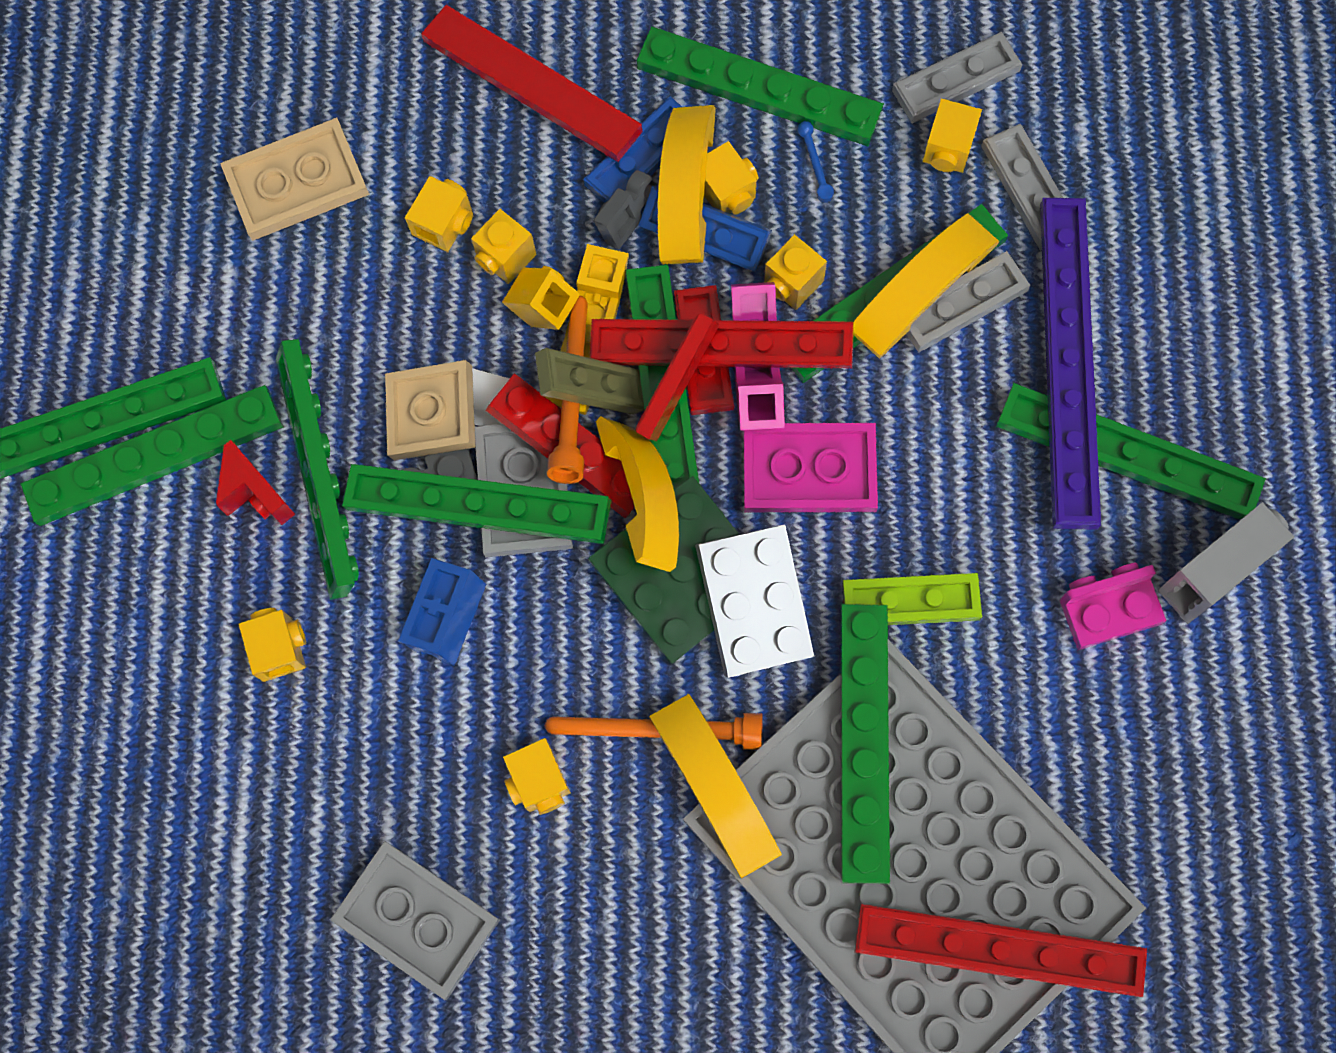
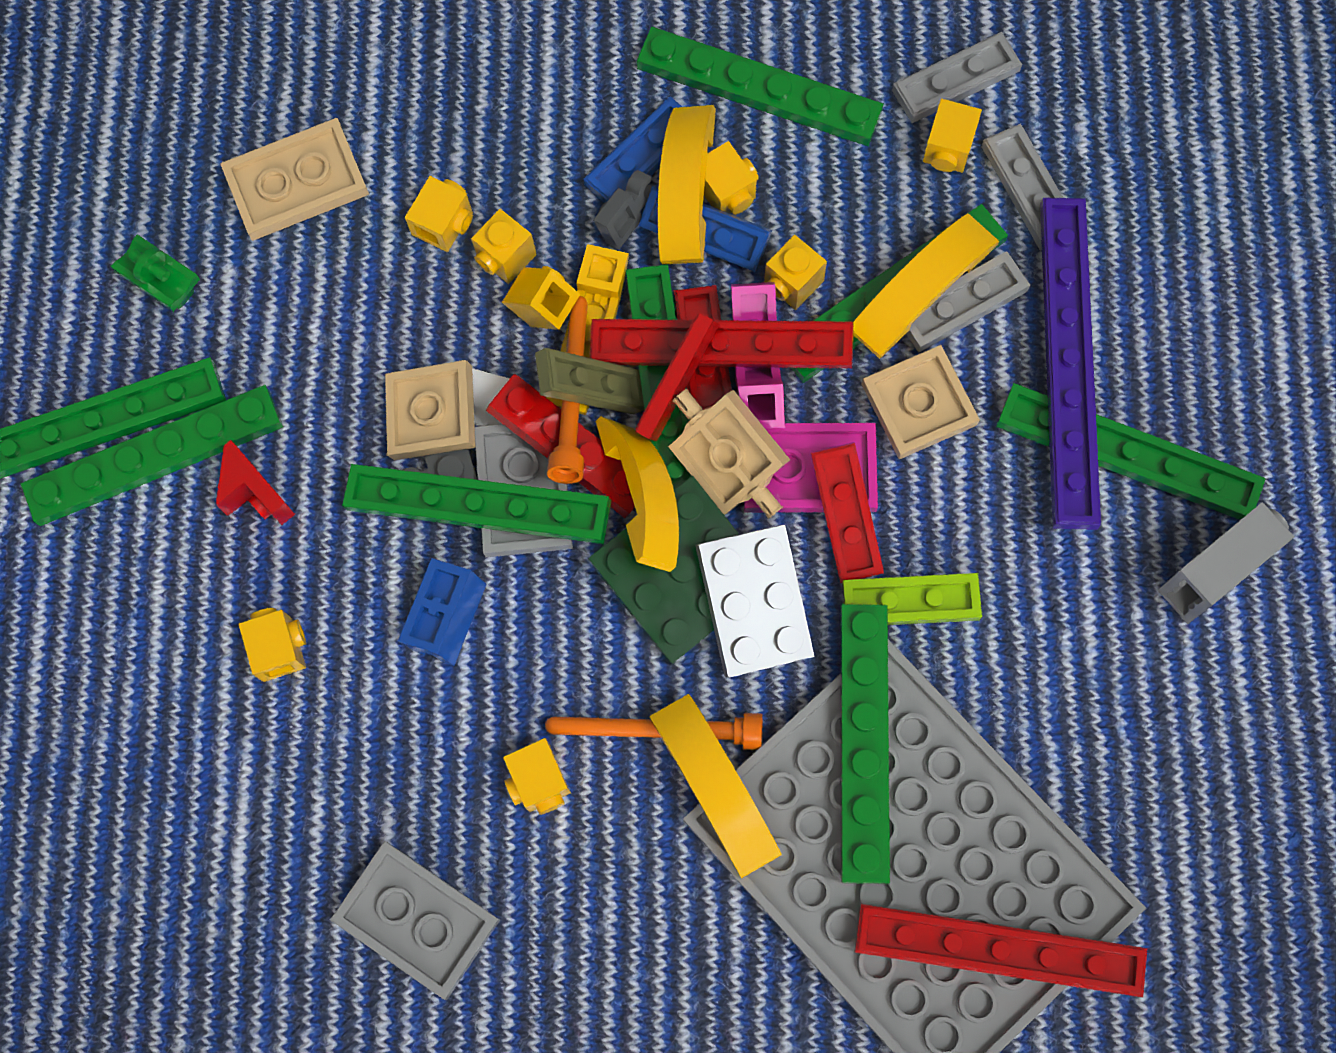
green plate [275,339,359,600] -> none
red tile [421,5,643,162] -> none
blue hinge [797,121,834,203] -> none
dark pink bracket [1059,563,1167,650] -> none
none -> green hips [111,234,200,312]
none -> tan plate [668,389,790,519]
none -> red tile [810,442,884,583]
none -> tan plate [861,345,980,459]

